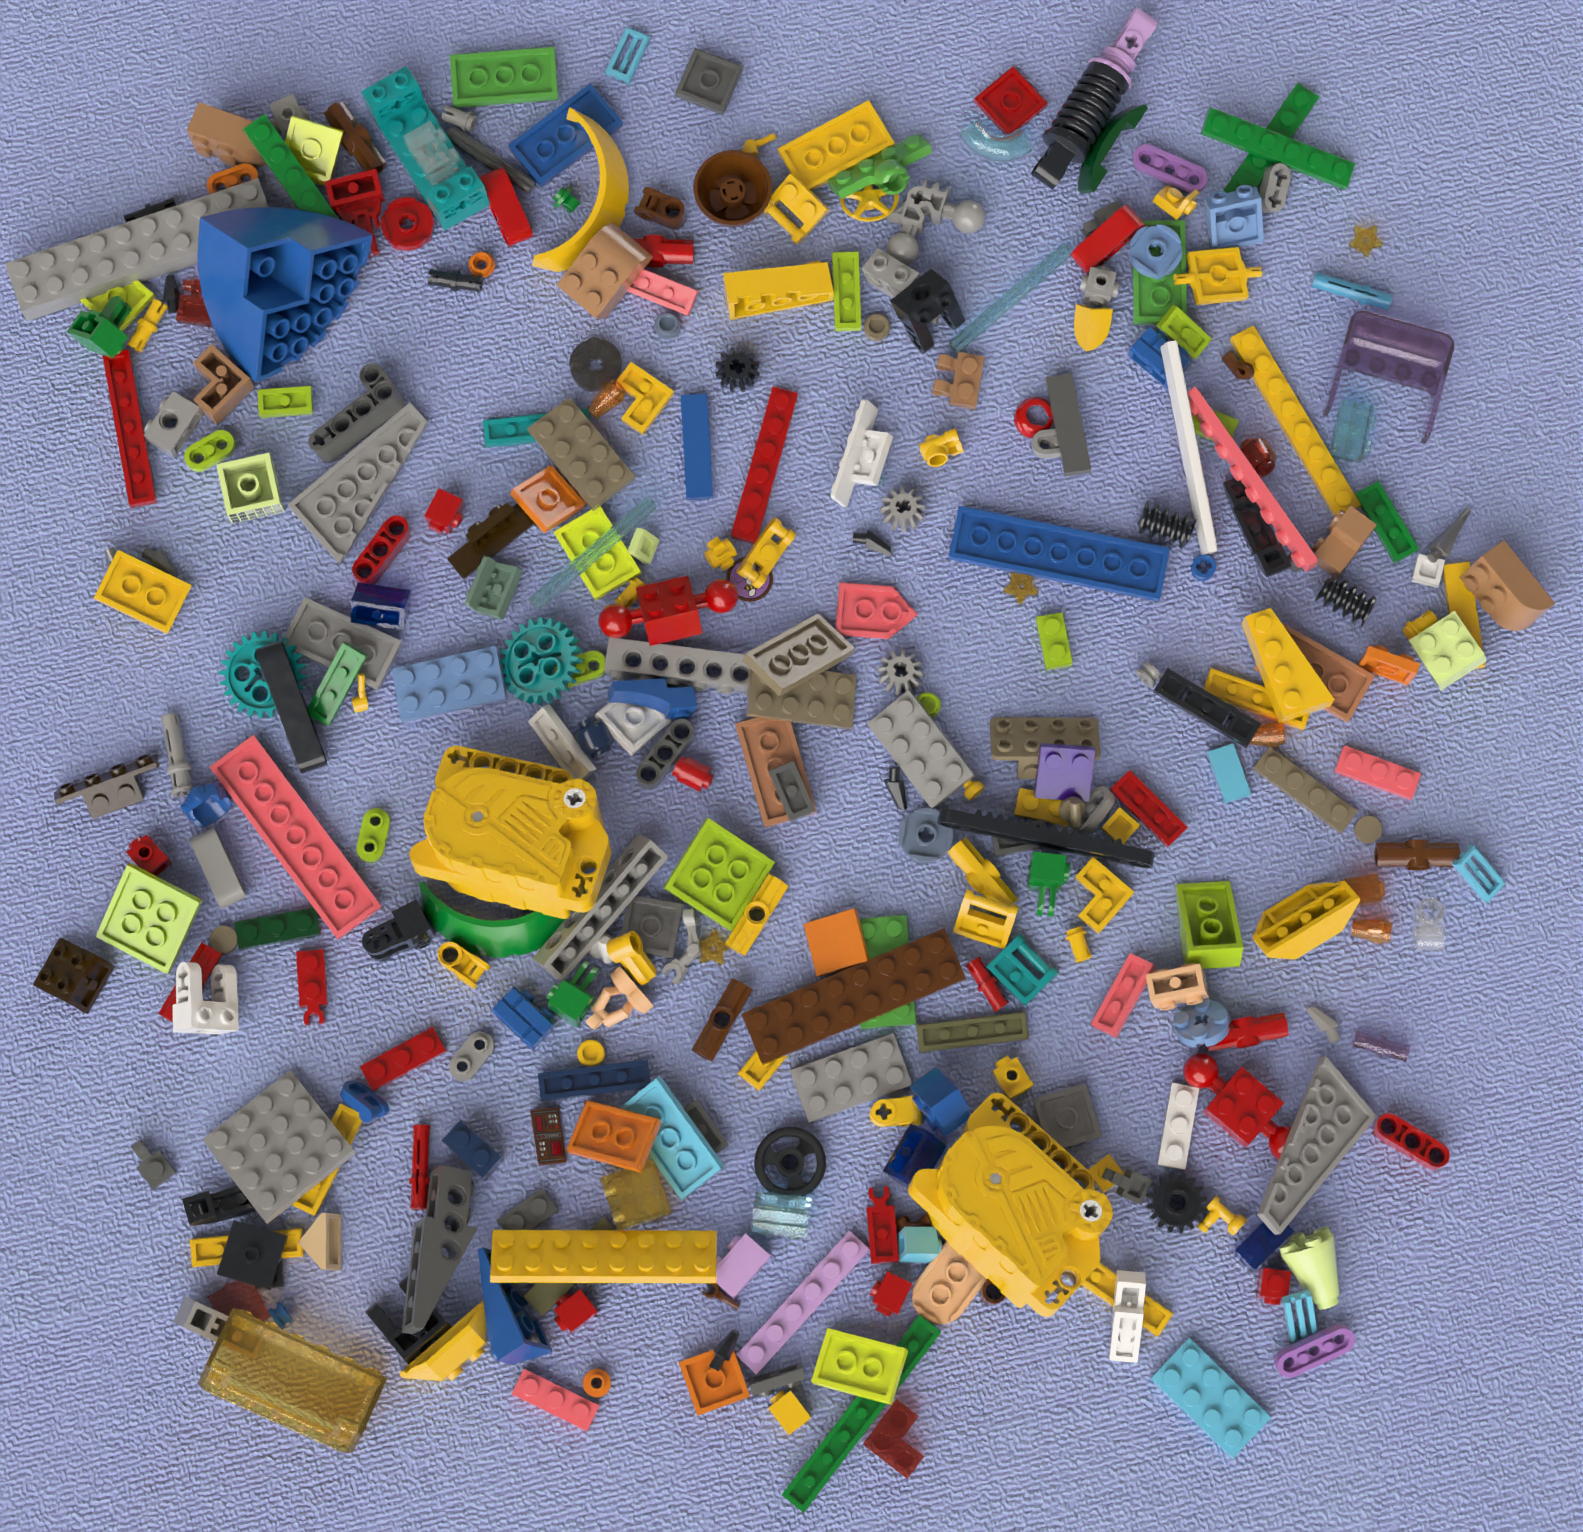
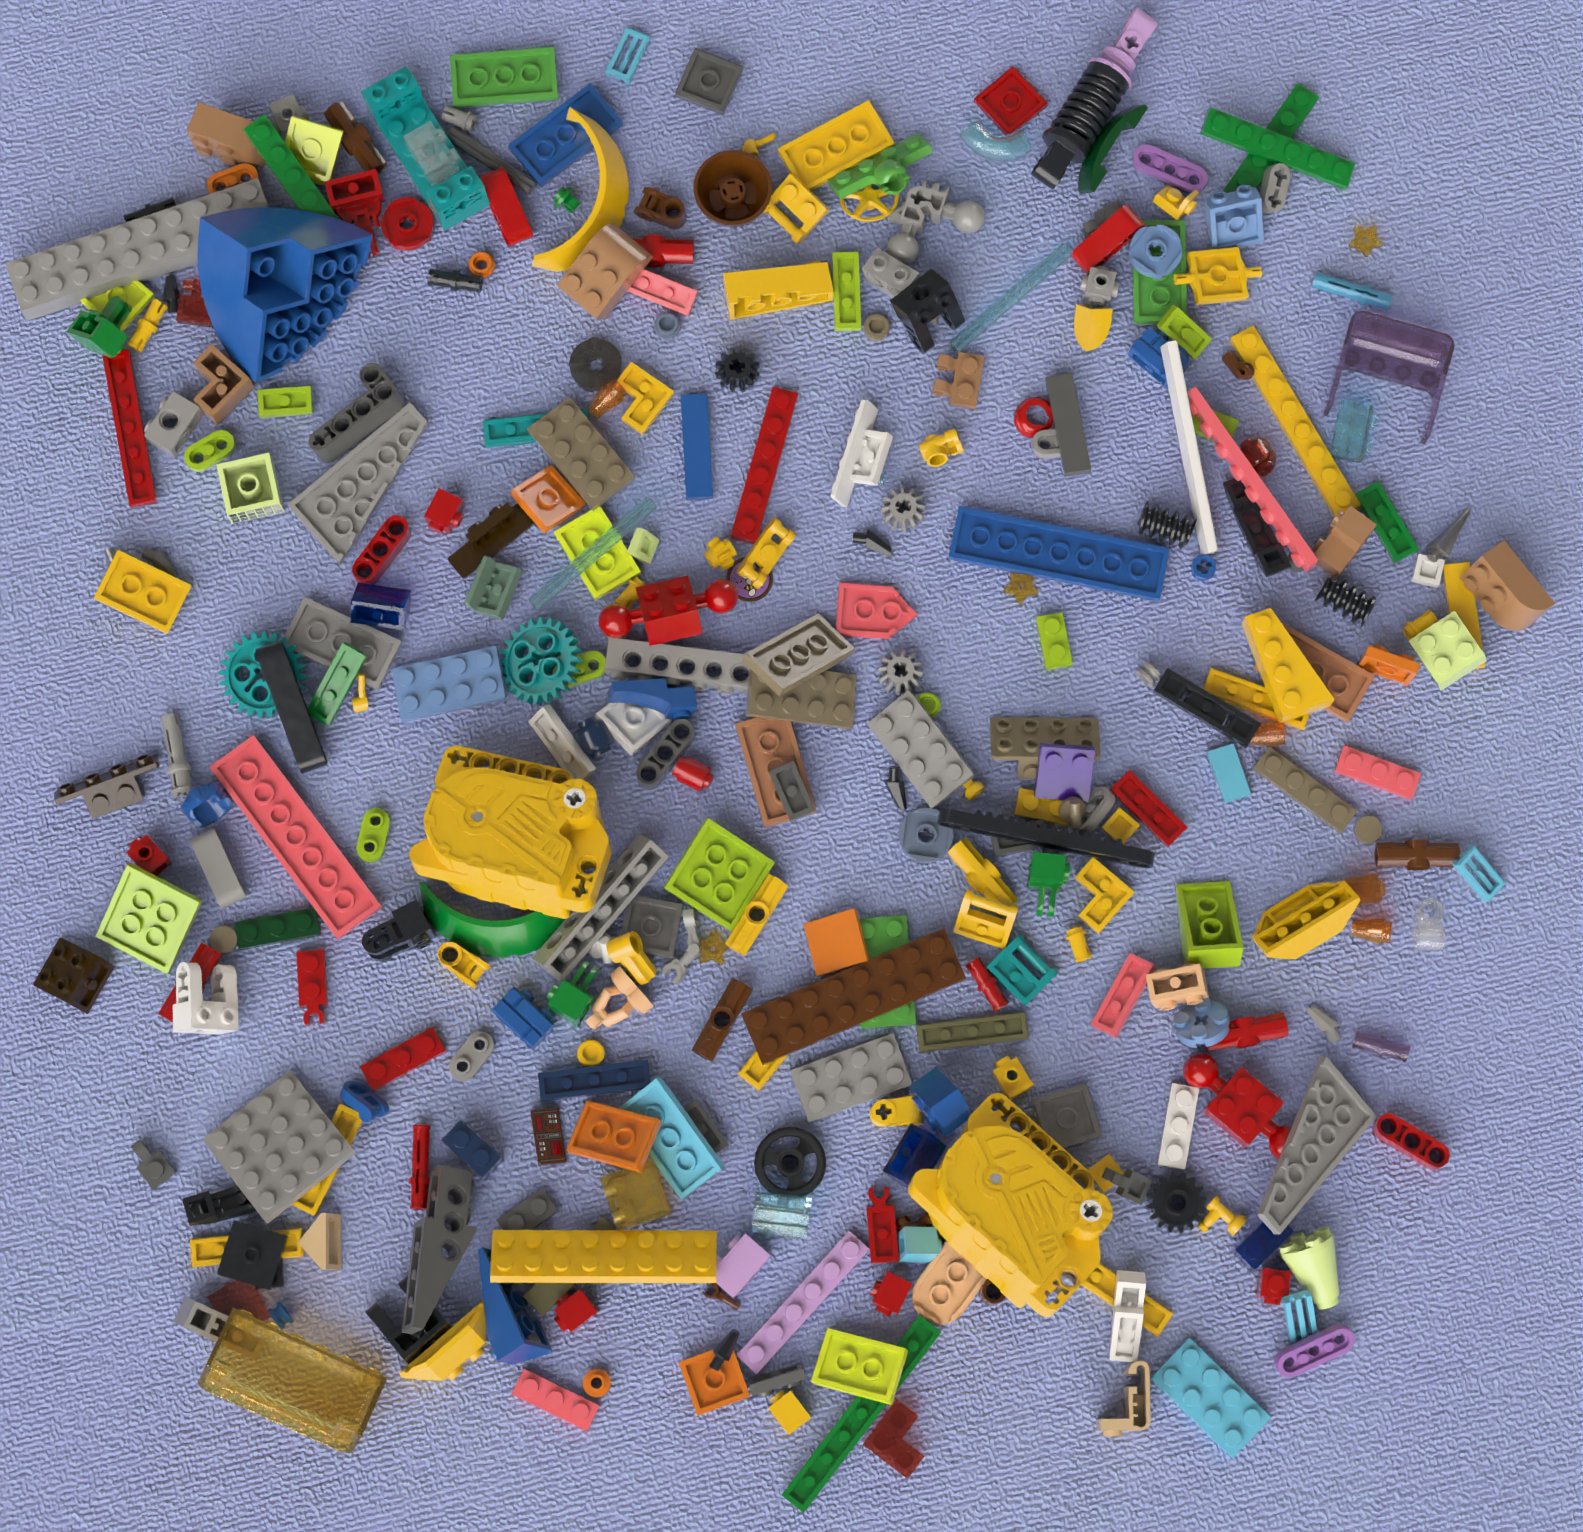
none -> tan piece [1096,1361,1151,1437]

